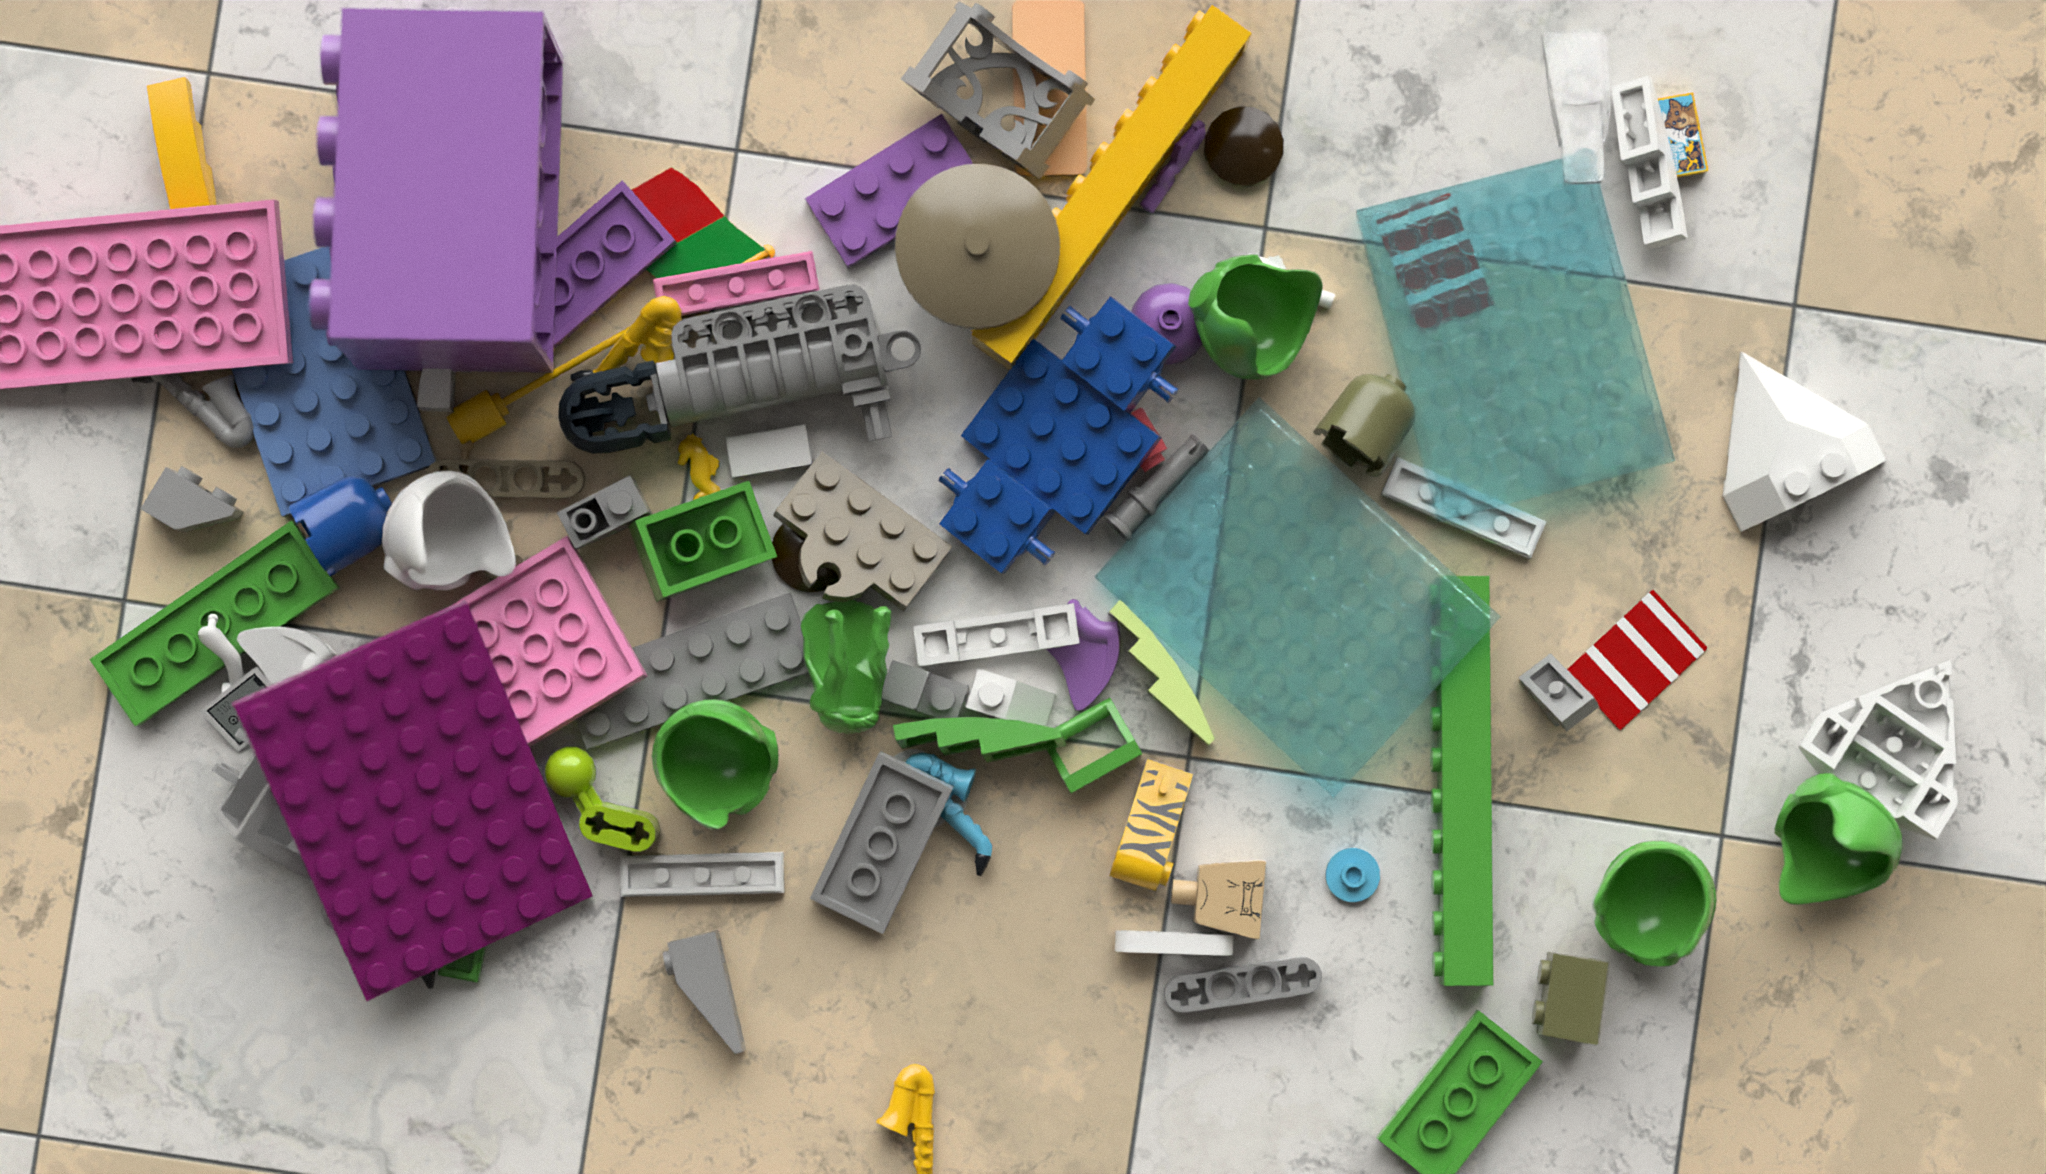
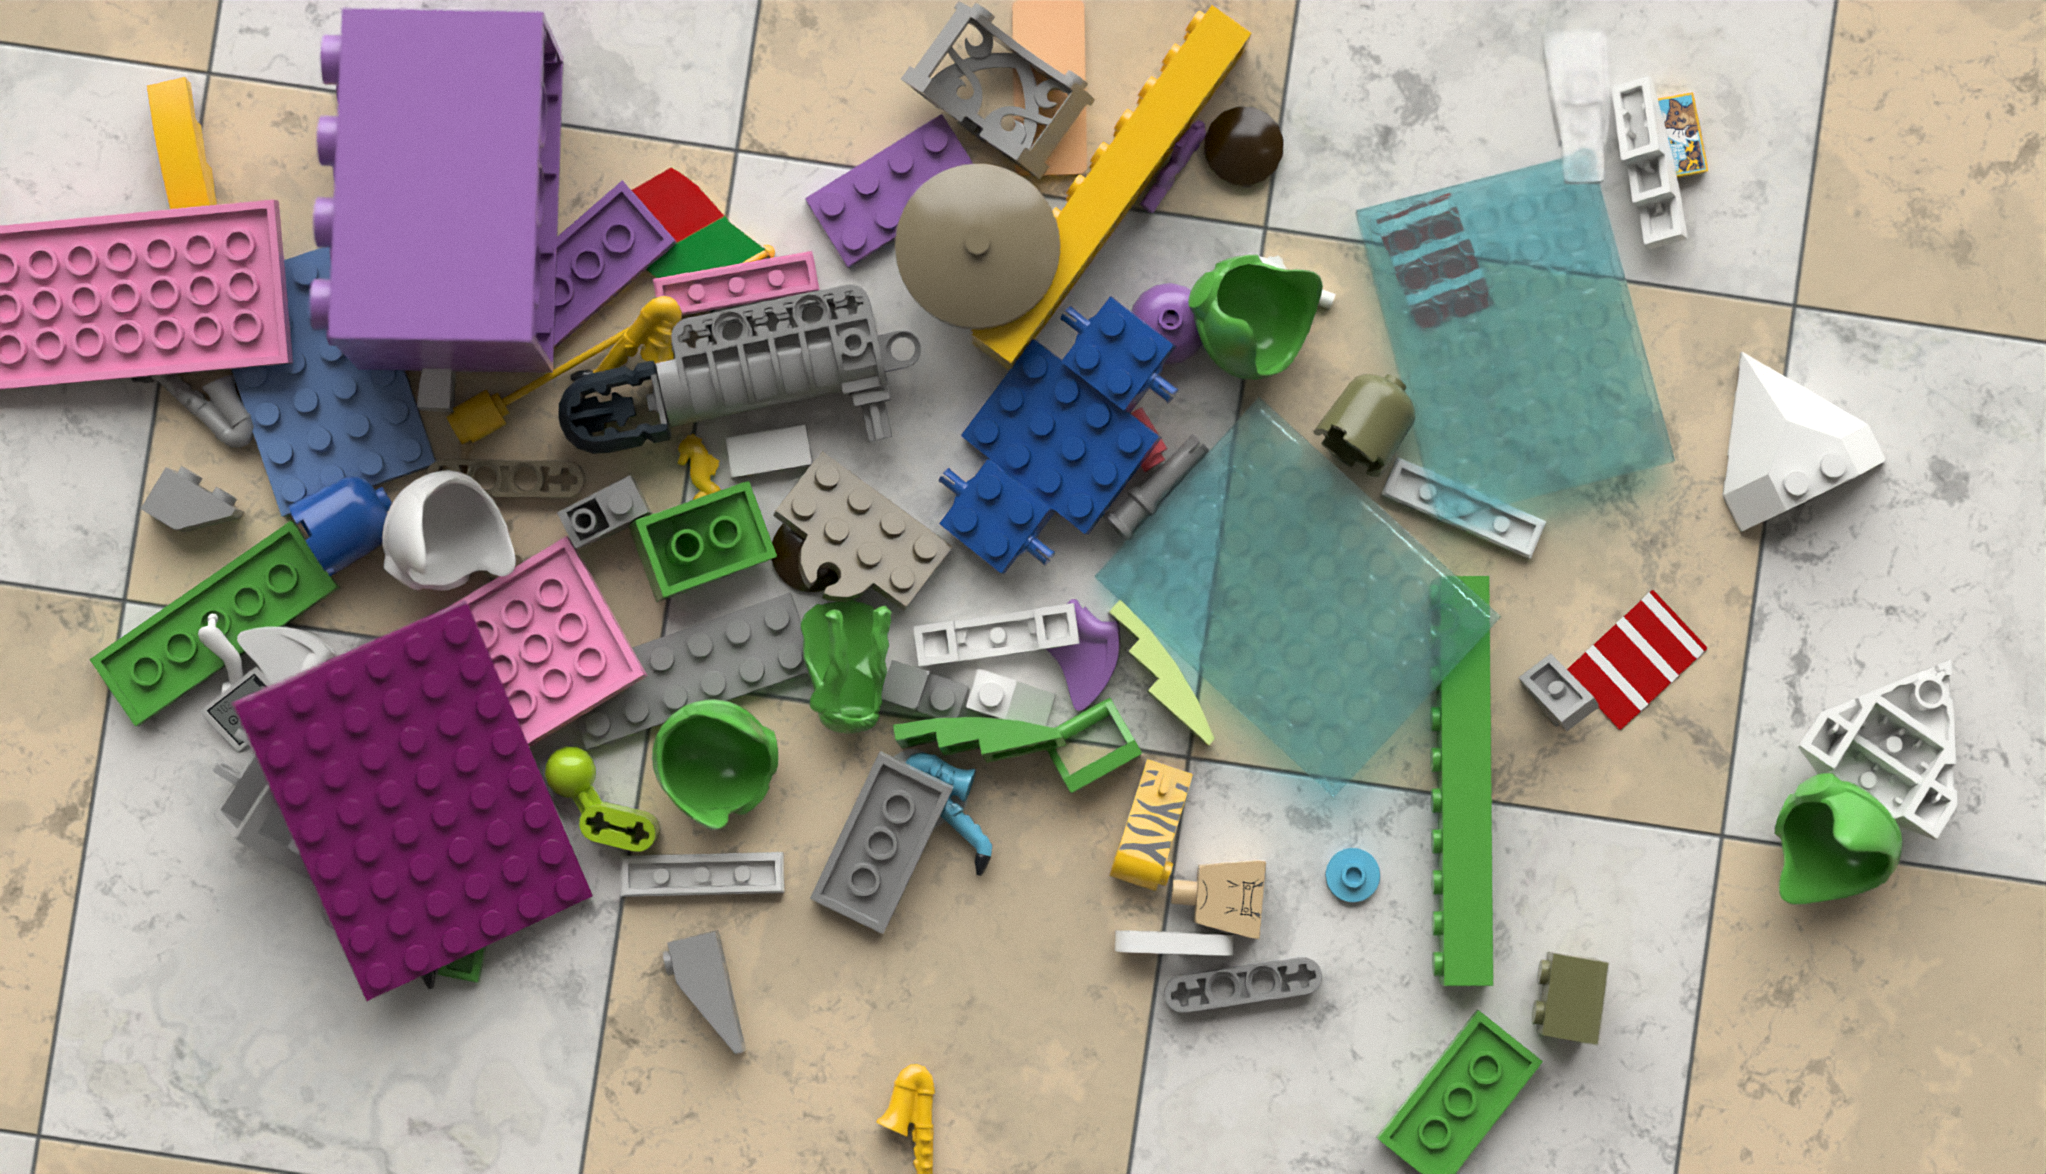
bright green piece [1593,841,1717,967] -> none

